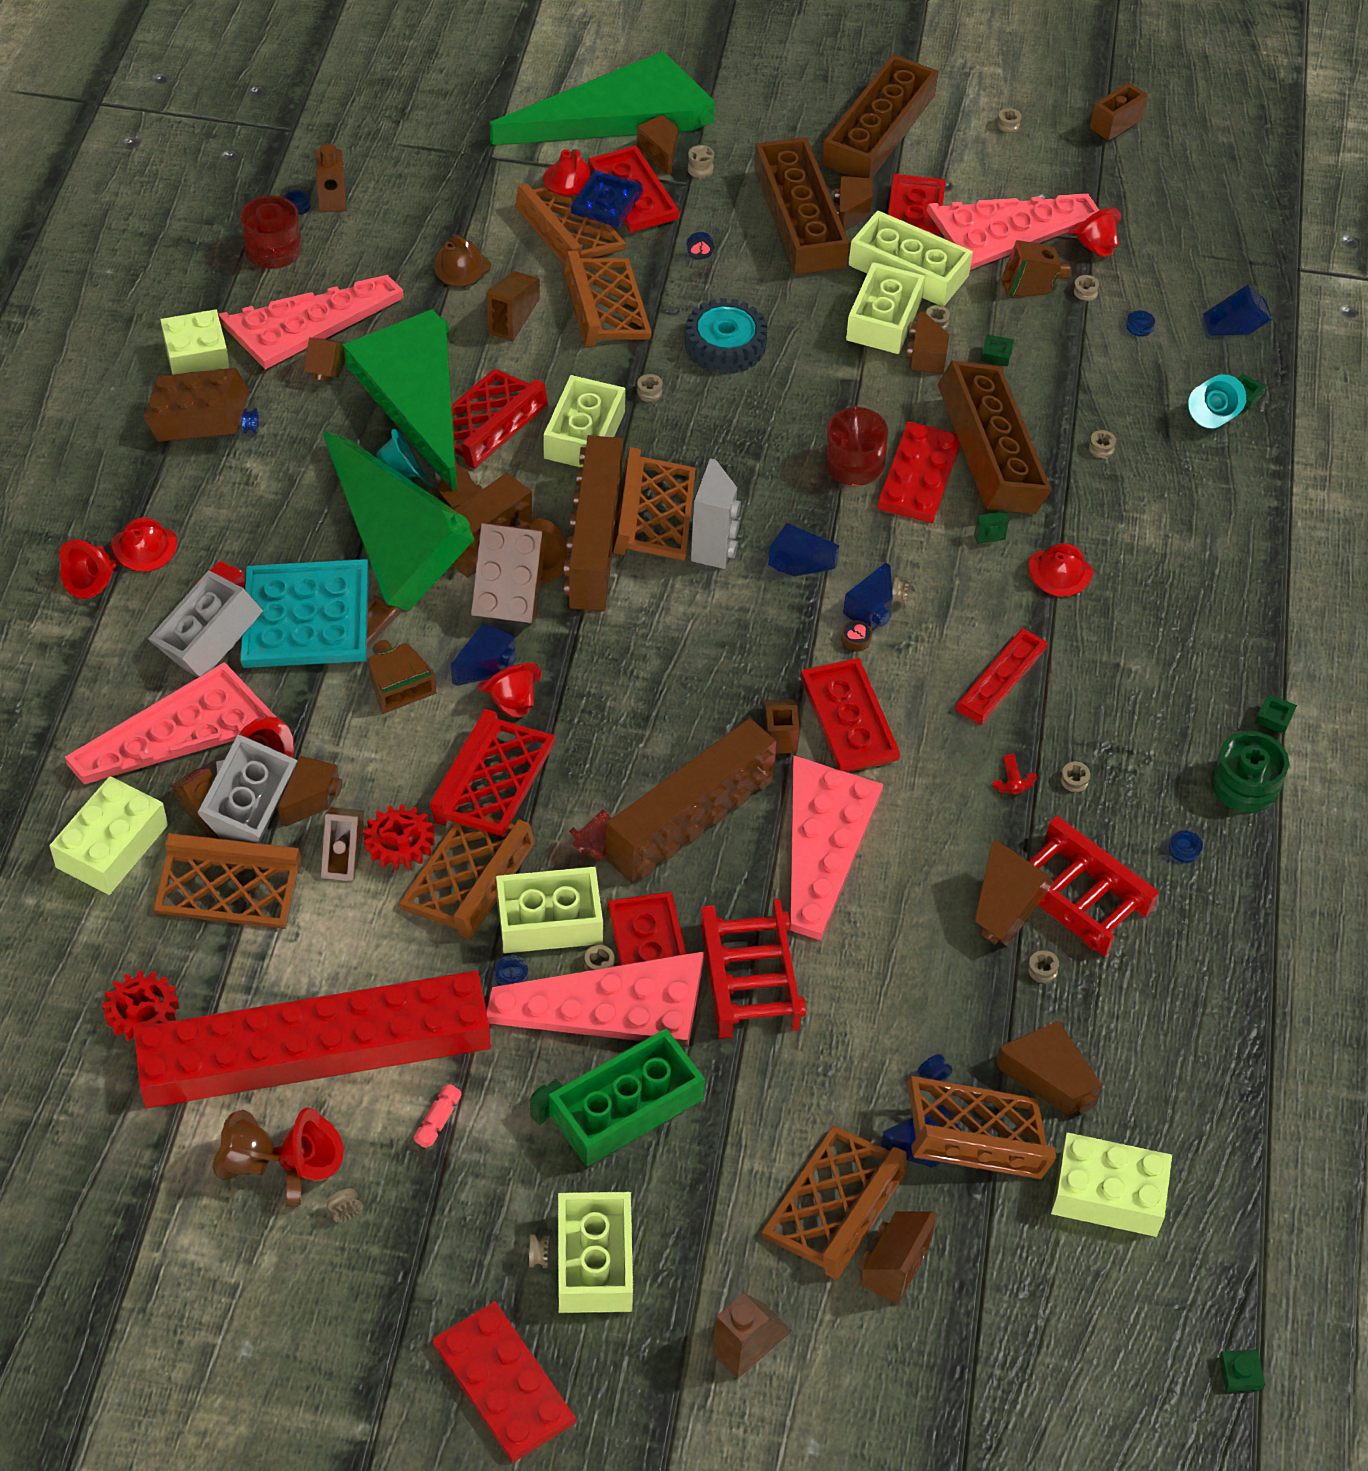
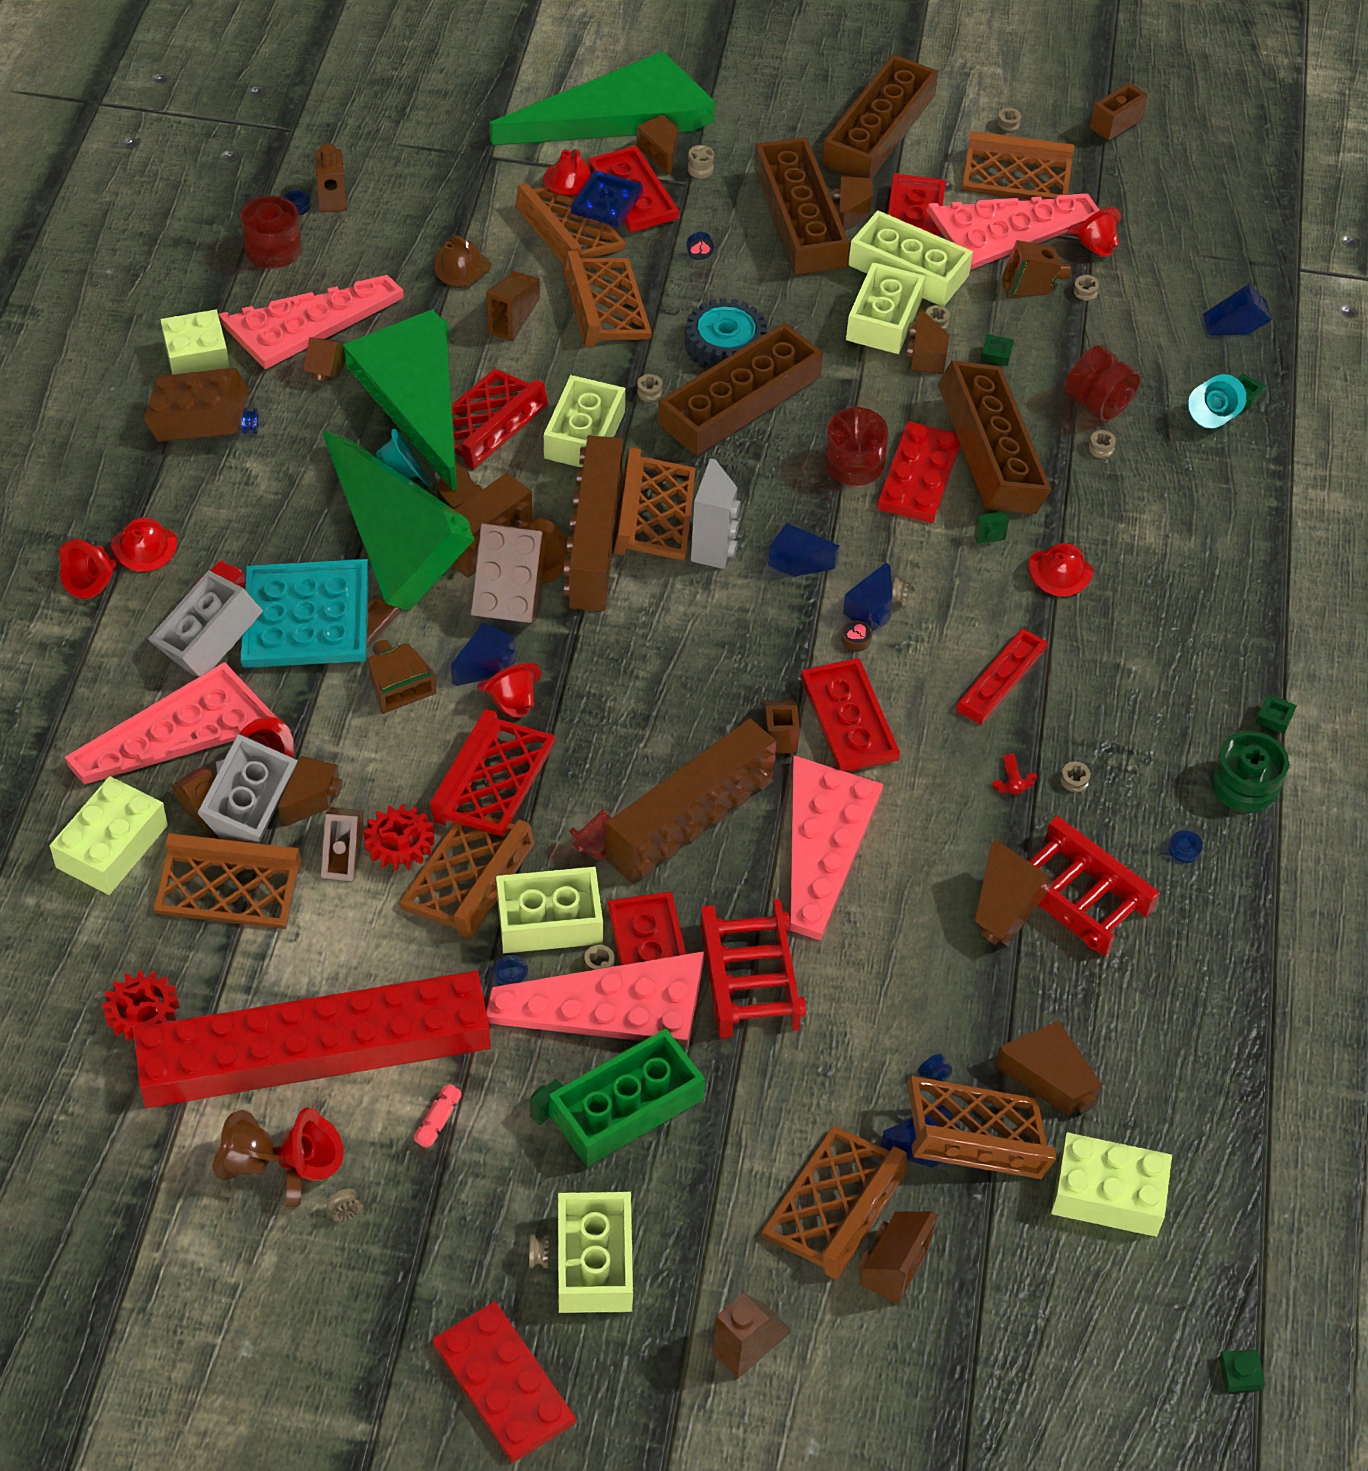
dark tan bush [1028,950,1059,984] -> none
clear blue tile [1126,310,1155,337] -> none
none -> reddish brown brick [658,322,823,456]
none -> dark orange fence [962,131,1074,200]
none -> clear red wheel [1065,345,1141,422]

